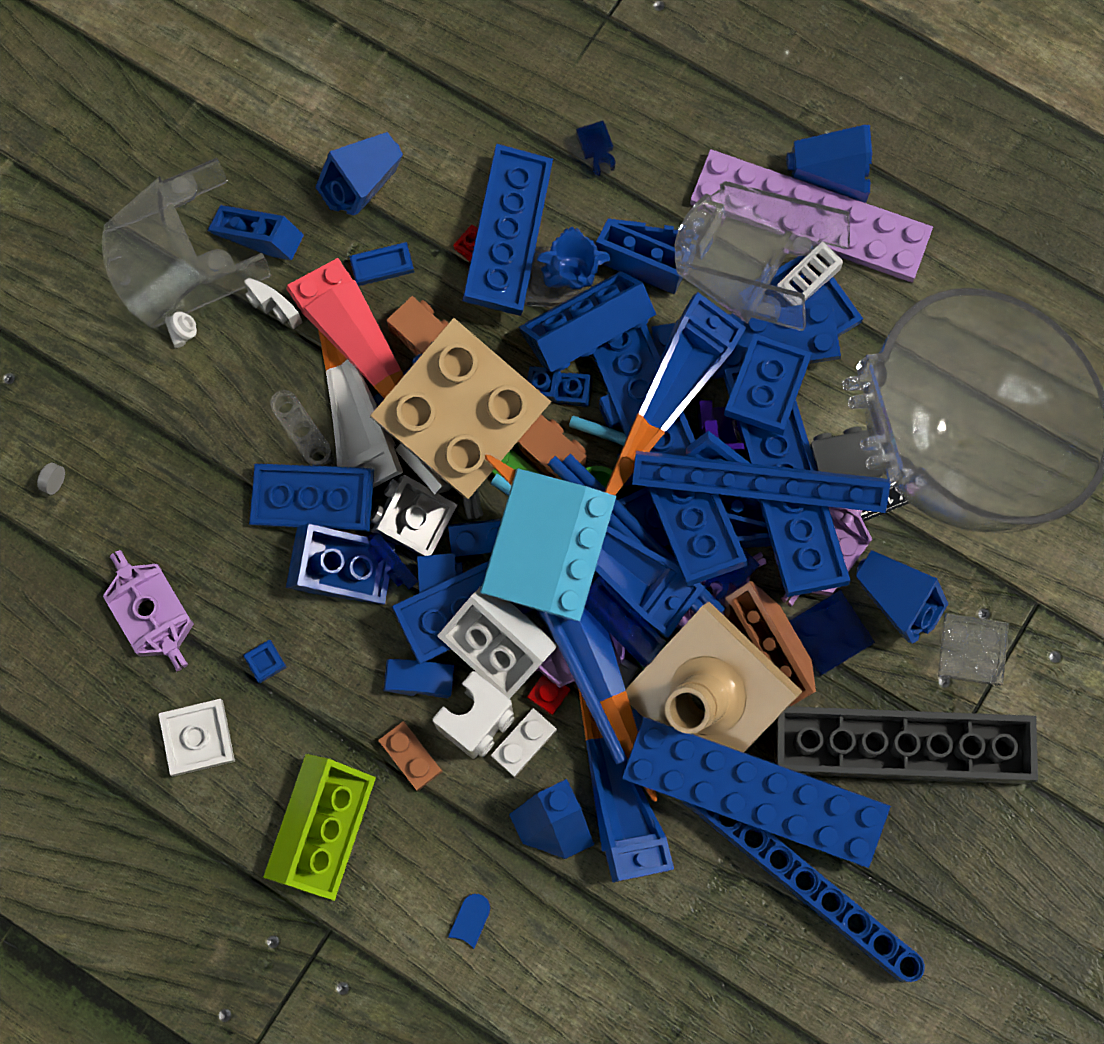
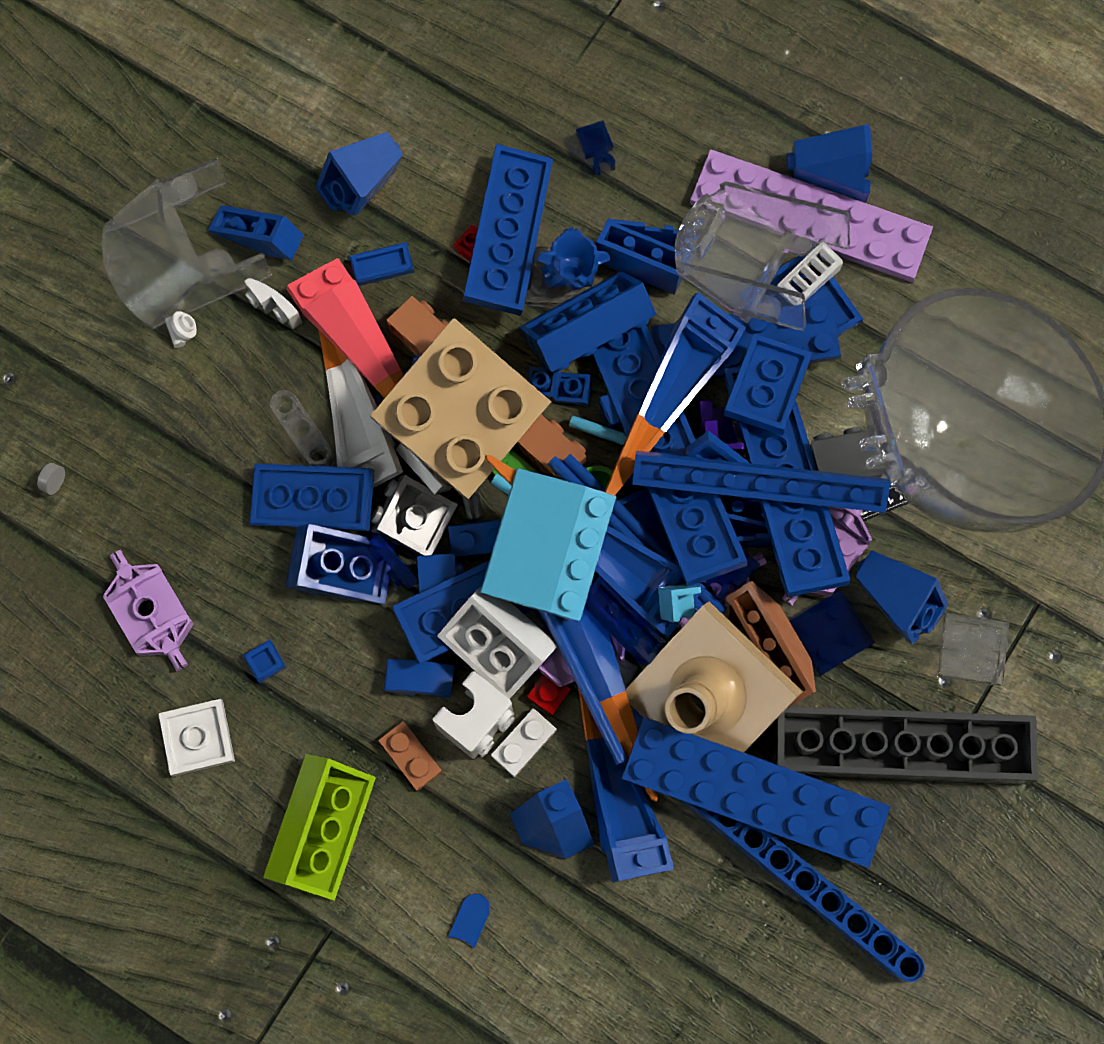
none -> medium azure panel [658,584,701,622]

